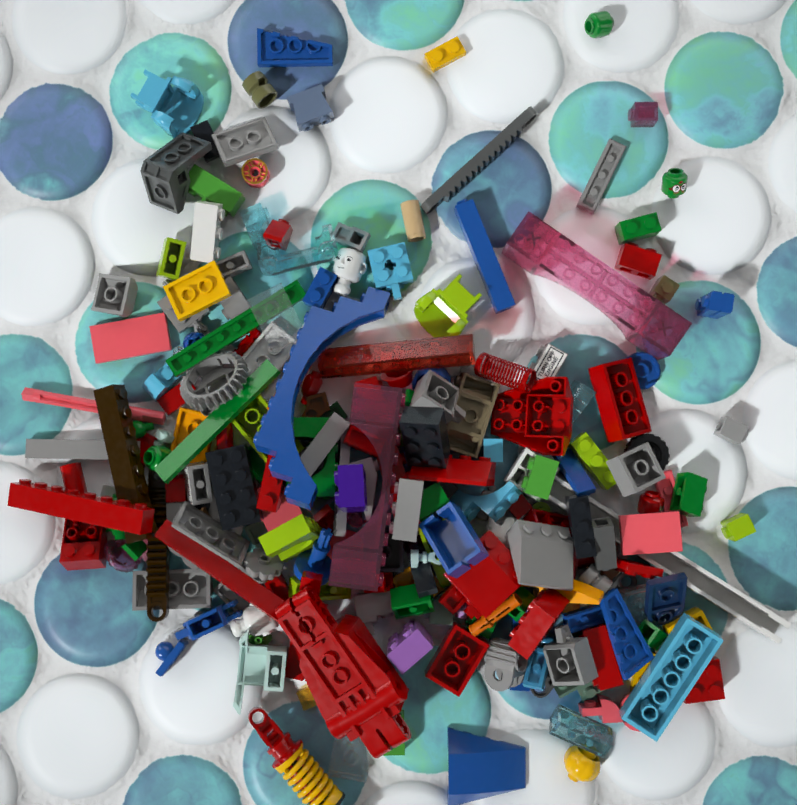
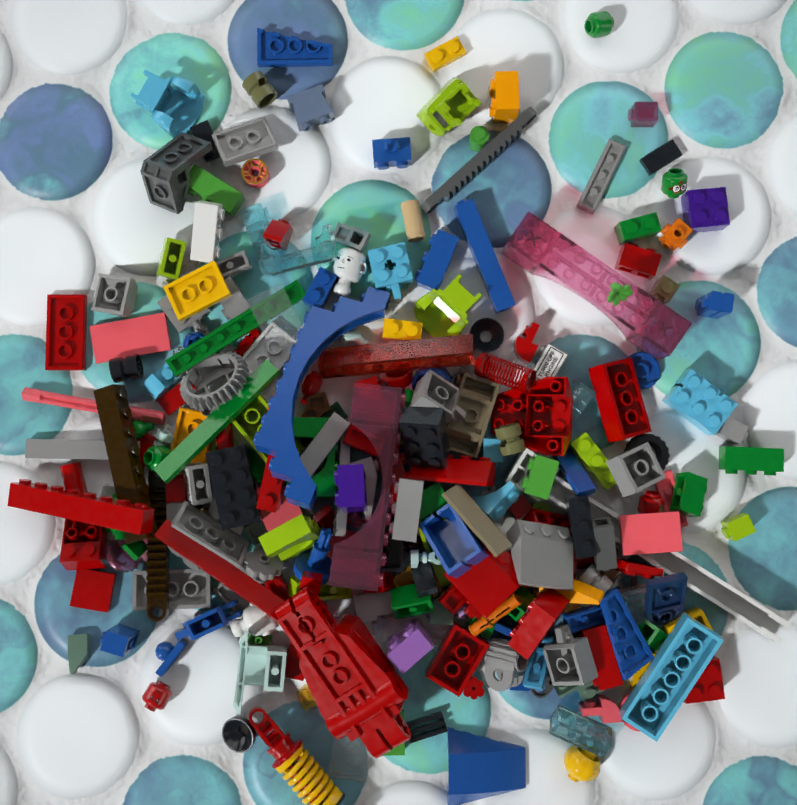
none -> red tile [45,294,87,371]
none -> sand green slope [68,633,90,675]
none -> red tile [70,569,117,613]
none -> blue brick [100,624,140,657]
none -> black wheel [109,354,144,383]
none -> red head [142,680,172,712]
none -> black piece [222,716,256,753]
none -> light aqua arm [340,330,369,349]
none -> blue brick [372,137,412,170]
none -> yellow brick [382,318,423,345]
none -> black tile [406,711,448,743]
none -> blue brick [414,229,459,291]
none -> lime piece [416,77,481,136]
none -> dark tan slope [442,484,512,558]
none -> red plant [463,676,484,700]
none -> bright green brick [468,126,489,152]
none -> black piece [469,318,504,353]
none -> light orange brick [488,71,520,123]
none -> olive wheel [494,423,526,456]
none -> blue tile [494,619,513,638]
none -> red brick [514,322,540,365]
none -> bright green plant [607,282,633,306]
none -> black tile [639,139,683,176]
none -> orange brick [658,218,693,251]
none -> medium azure piece [662,369,738,435]
none -> dark purple brick [681,187,730,233]
none -> green brick [719,446,784,476]

